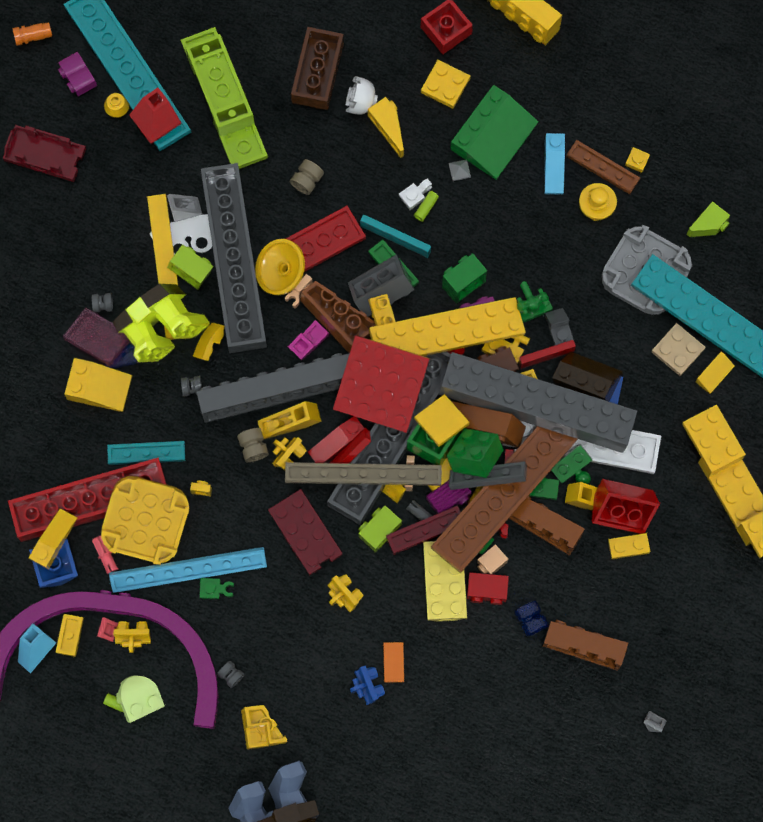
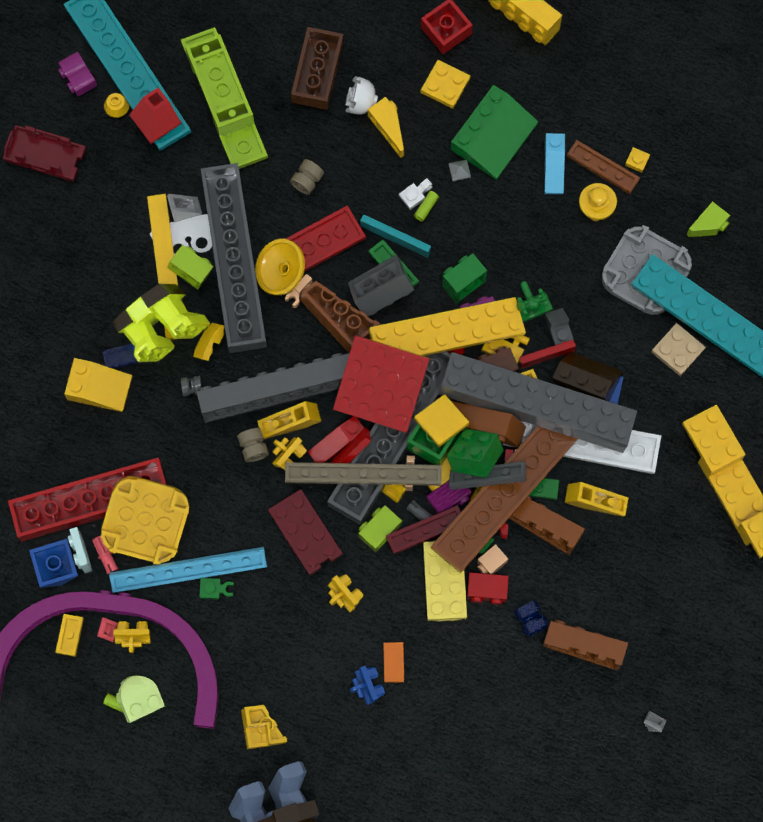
orange axle [12,22,52,46] -> none
medium azure slope [18,624,56,673] -> none
yellow slope [29,509,77,570] -> none
clear pink plate [63,308,130,366] -> none
dark grey wheel [92,293,113,313] -> none
teal tile [107,441,185,465] -> none
yellow plate [190,481,212,497] -> none
dark grey wheel [217,660,245,688] -> none
dark pink slope [288,320,330,360] -> none
yellow hips [368,294,396,326] -> none
green plate [551,444,592,484] -> none
red slope [592,479,660,534] -> none
yellow plate [608,533,650,559] -> none
yellow slope [696,351,735,394] -> none
none -> light aqua plate [68,527,93,573]

